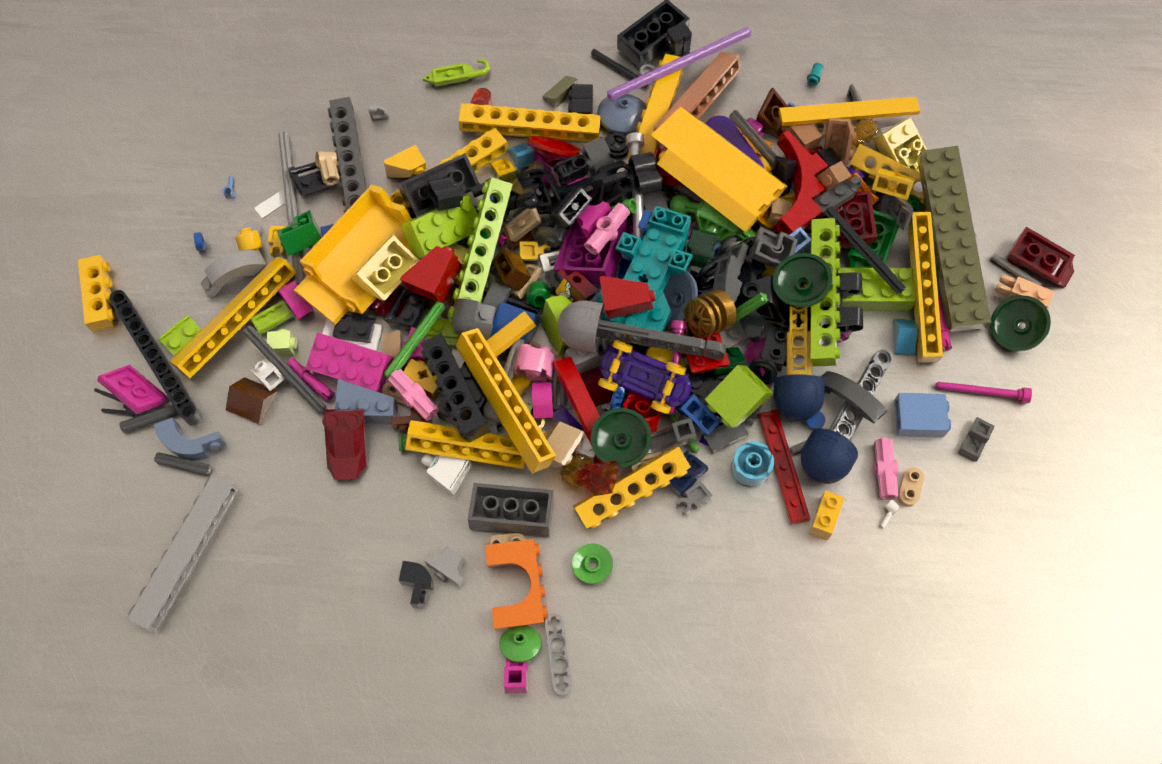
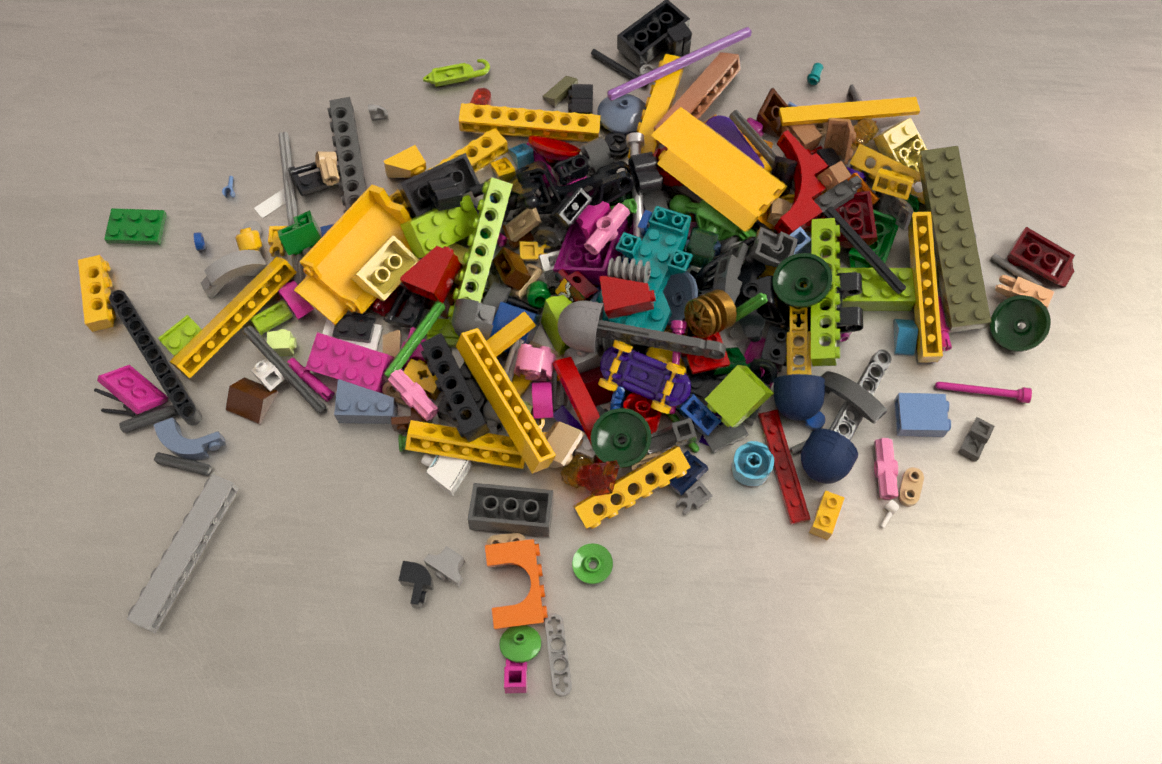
dark red slope [322,408,367,480] -> none
none -> green plate [104,208,166,245]
none -> light grey piece [608,256,651,283]

